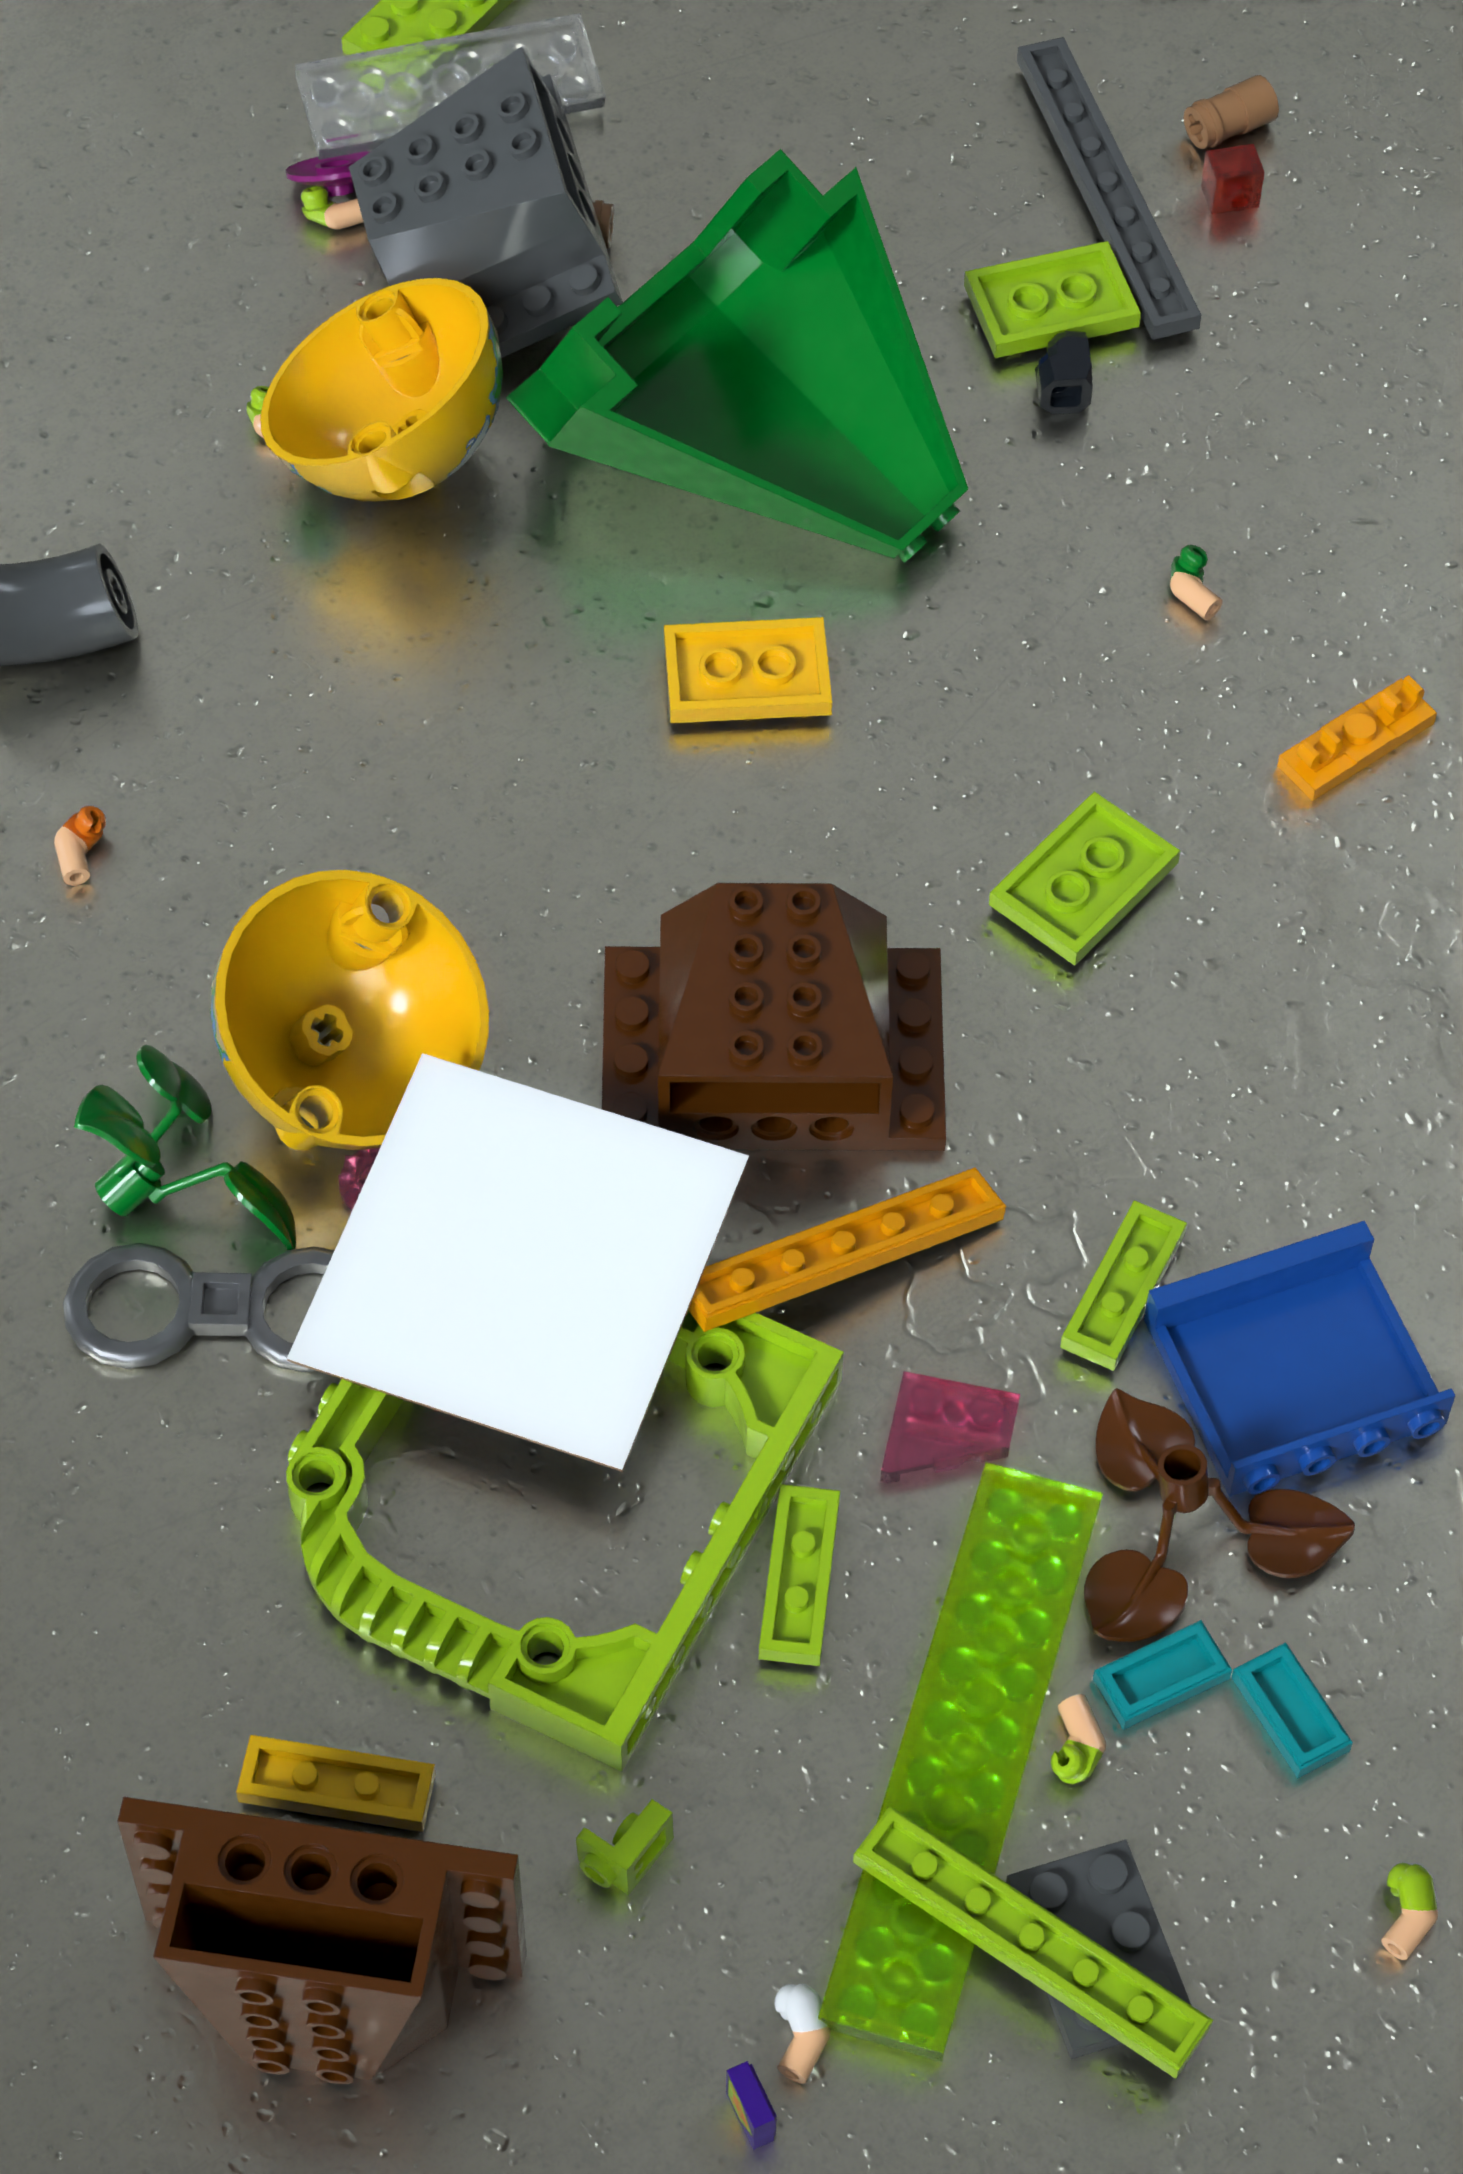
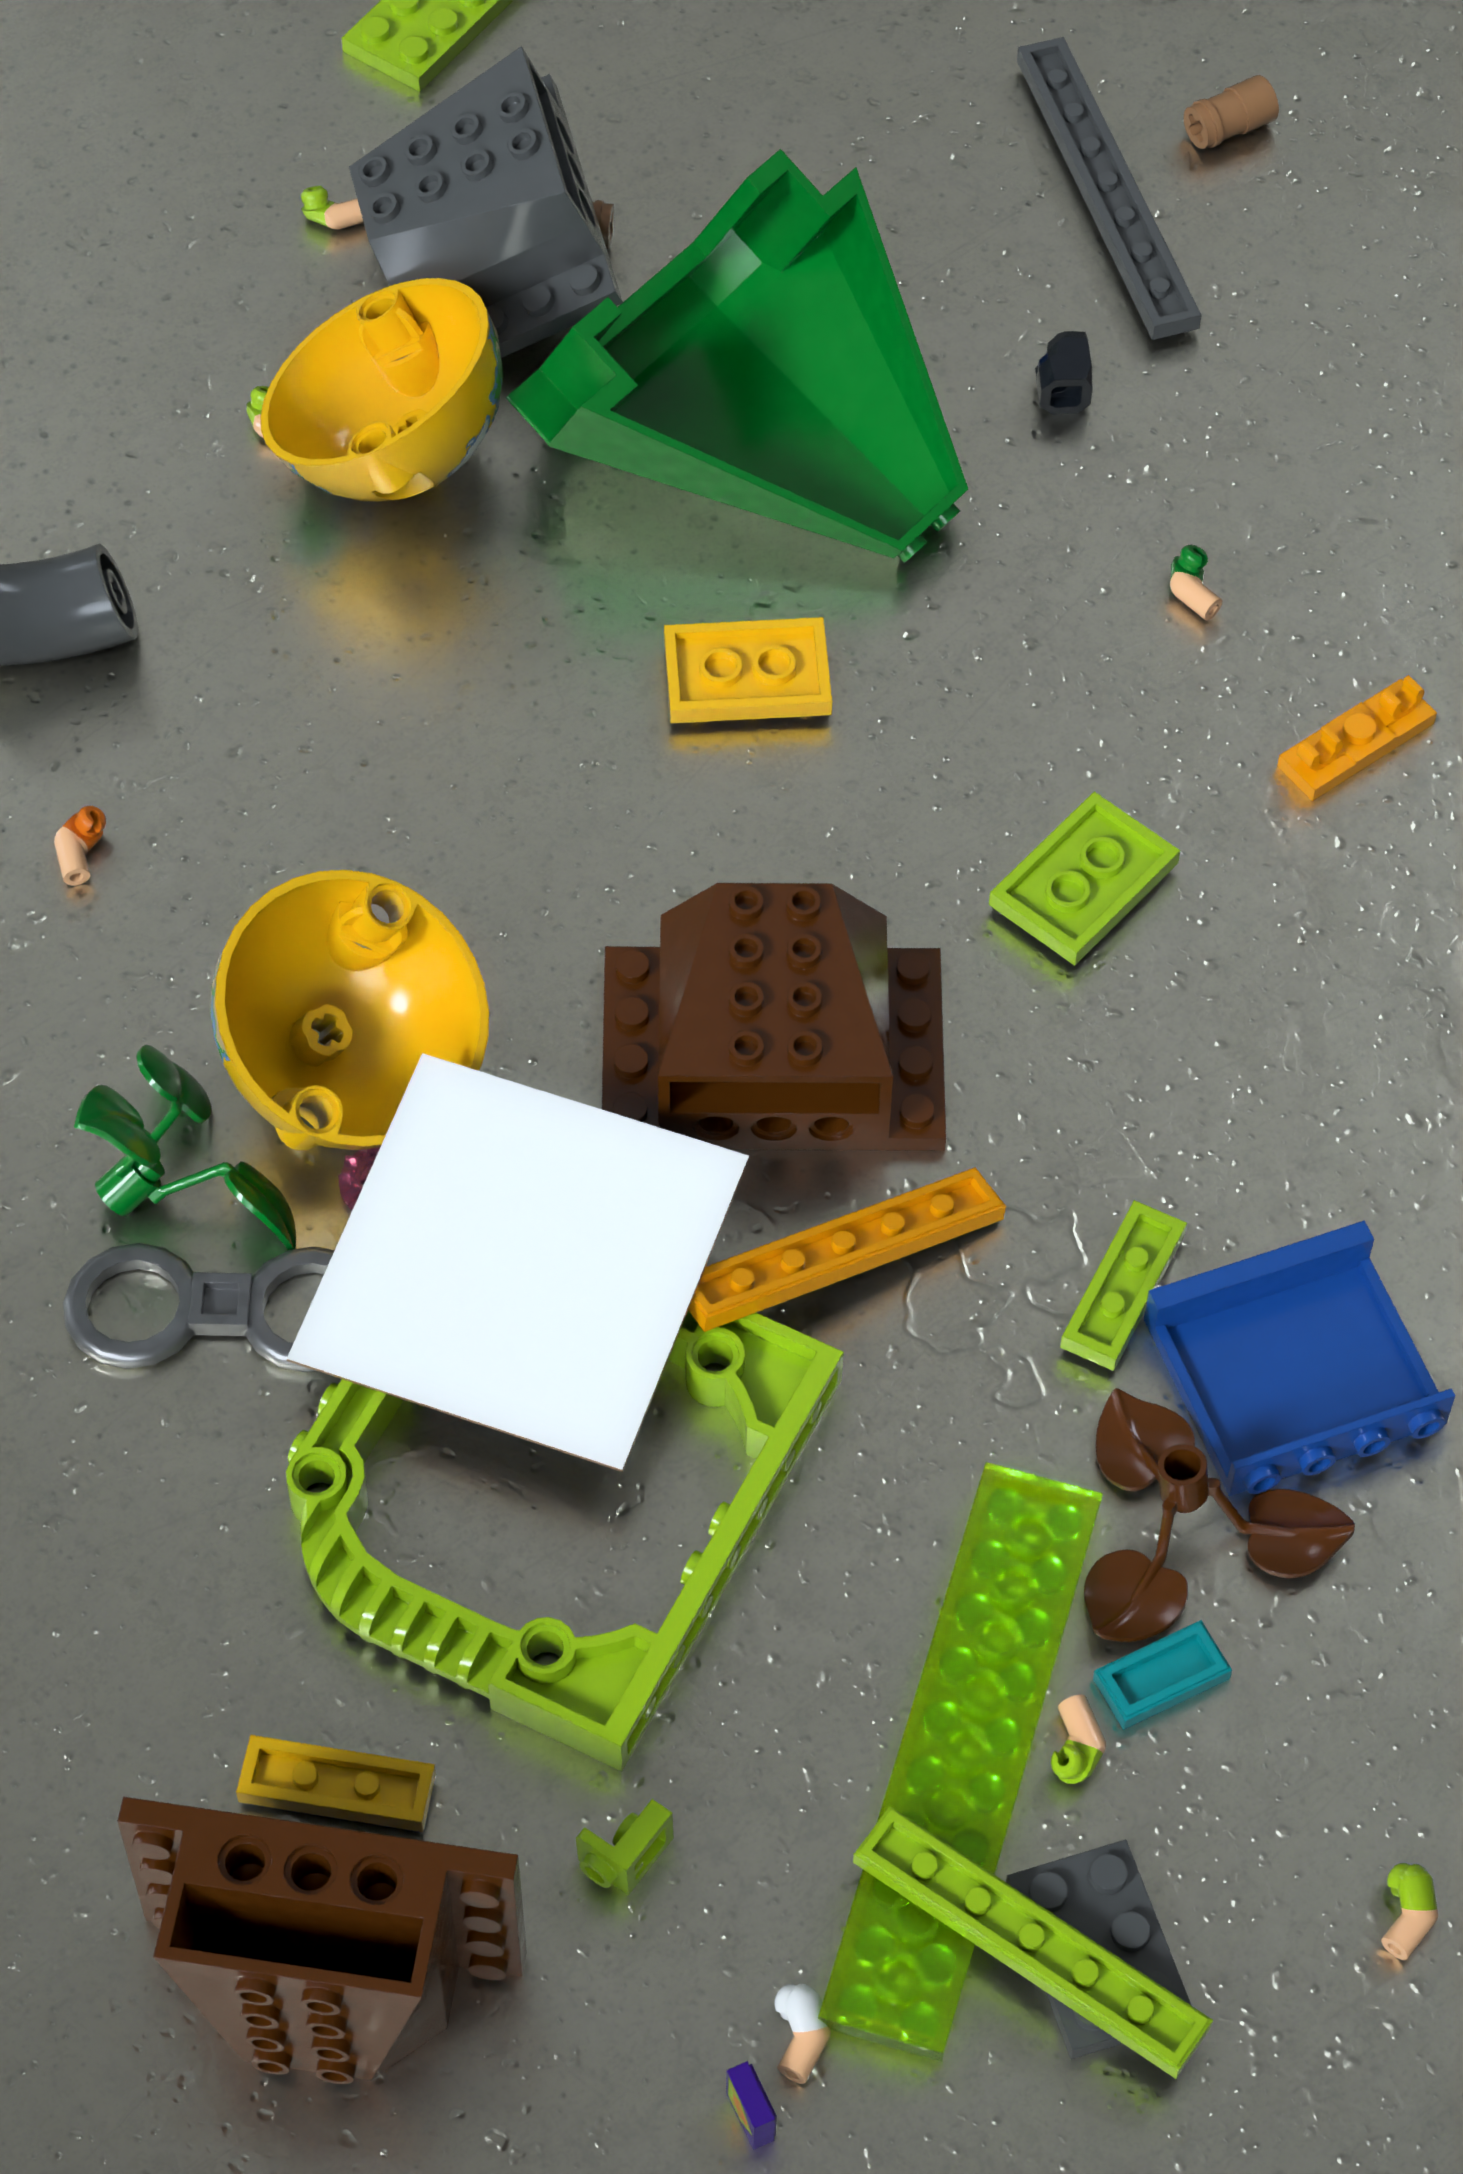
magenta dish [286,151,371,197] -> none
clear plate [295,13,606,160] -> none
lime plate [758,1484,840,1666] -> none
clear pink wing [880,1371,1020,1483] -> none
lime plate [964,241,1141,358] -> none
clear red plate [1201,144,1265,215] -> none
teal tile [1231,1642,1353,1779] -> none

